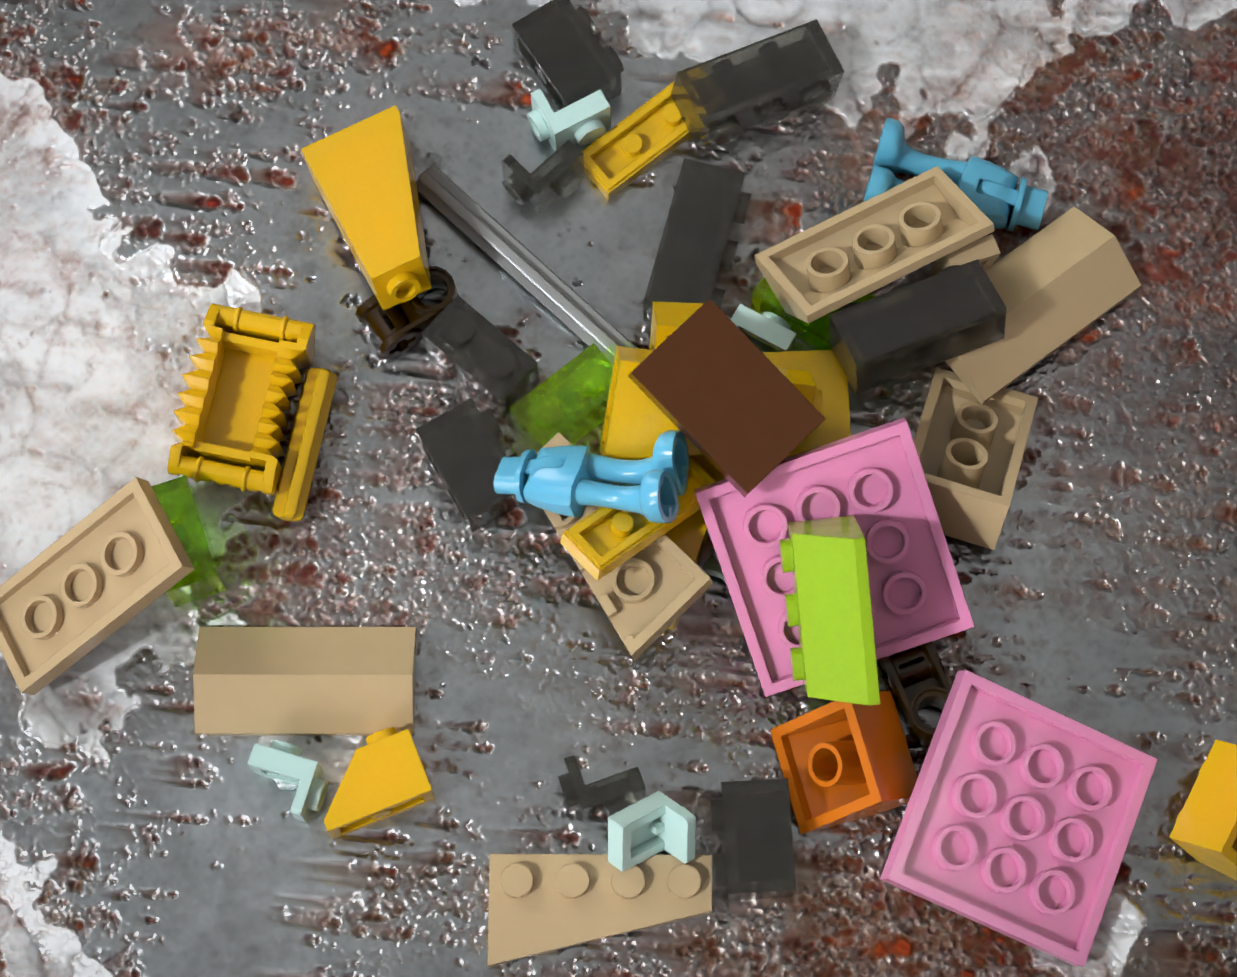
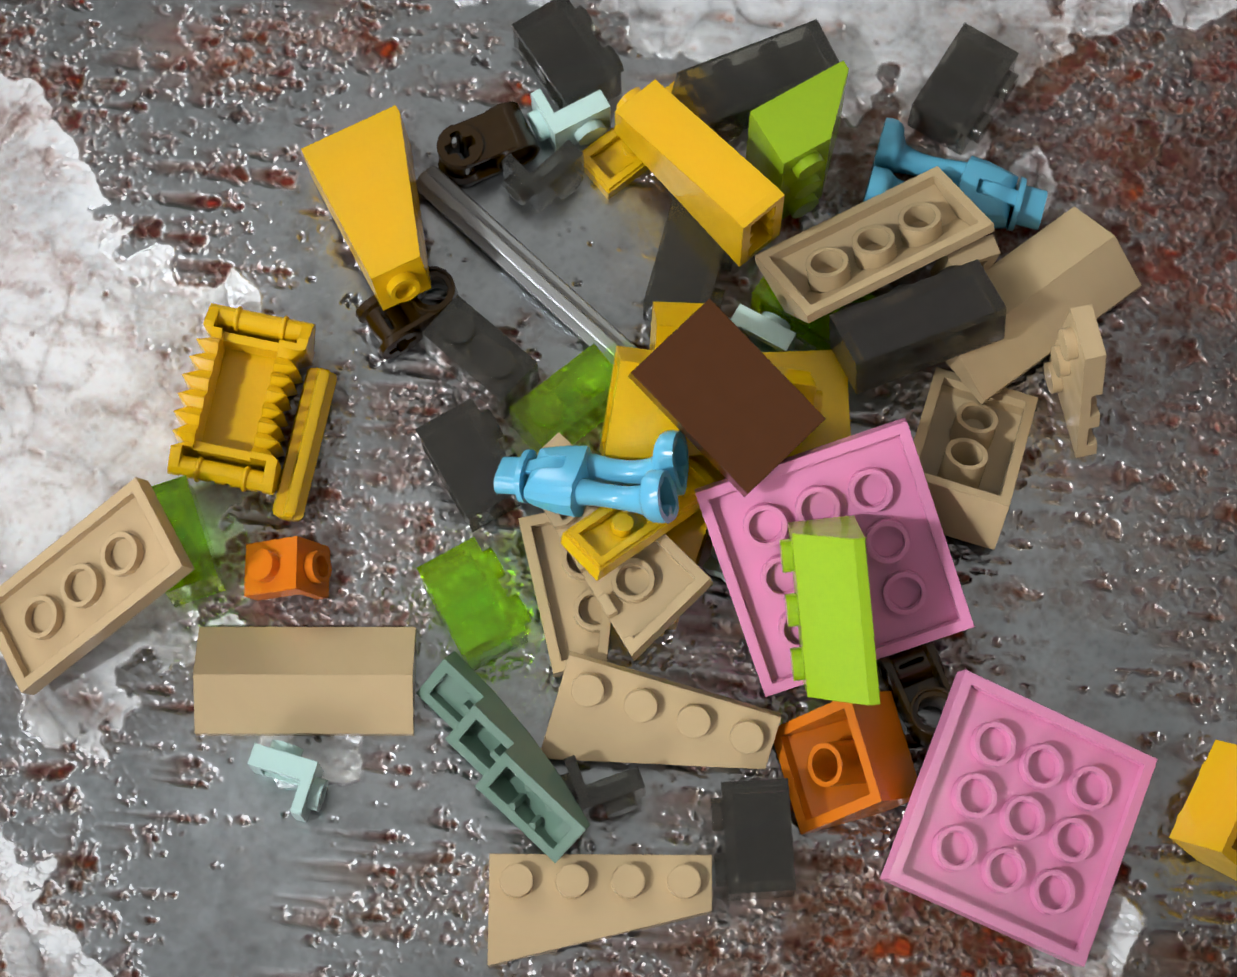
yellow slope [324,727,436,840] -> none
light aqua bracket [608,791,696,872] -> none
none -> orange bracket [244,536,332,601]
none -> clear neon green brick [416,537,532,671]
none -> sand green slope [416,651,590,863]
none -> dark brown piece [436,101,541,188]
none -> tan wing [518,512,611,678]
none -> tan wing [541,651,781,769]
none -> yellow slope [615,79,785,267]
none -> lime slope [746,61,849,219]
none -> clear smoke brick [907,23,1020,155]
none -> tan wing [1044,304,1107,458]

